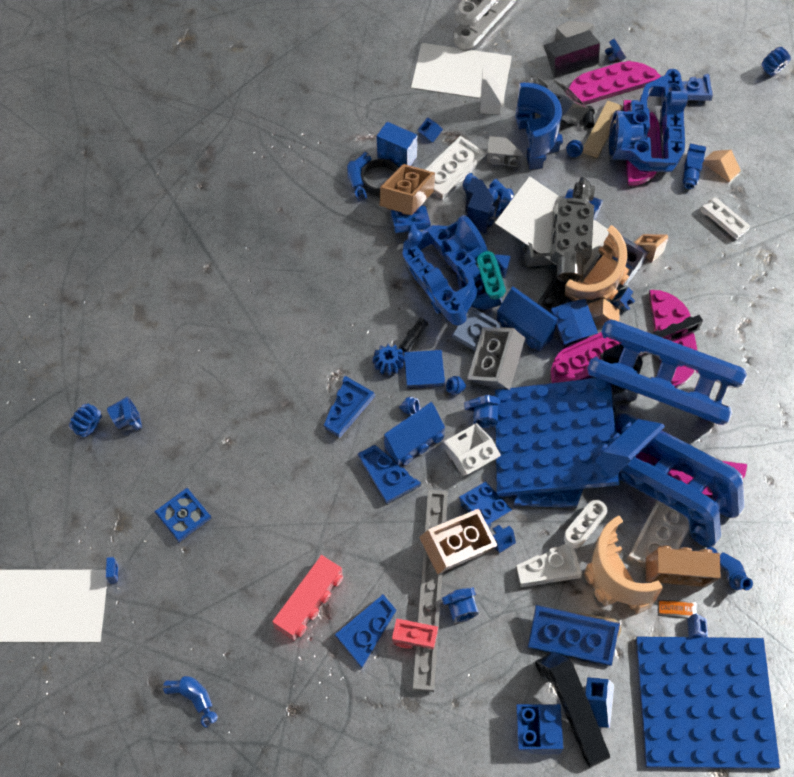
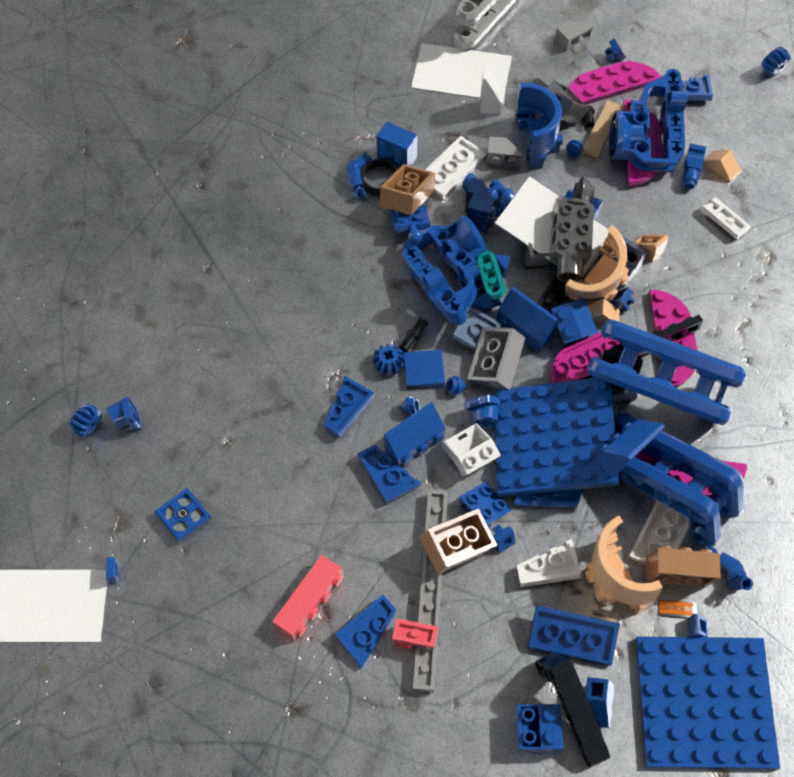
blue arm [163,676,218,727] -> none
blue slope [417,117,443,142] -> none
blue piece [442,587,479,622] -> none
black slope [543,30,600,77] -> none
white plate [564,500,607,548] -> none

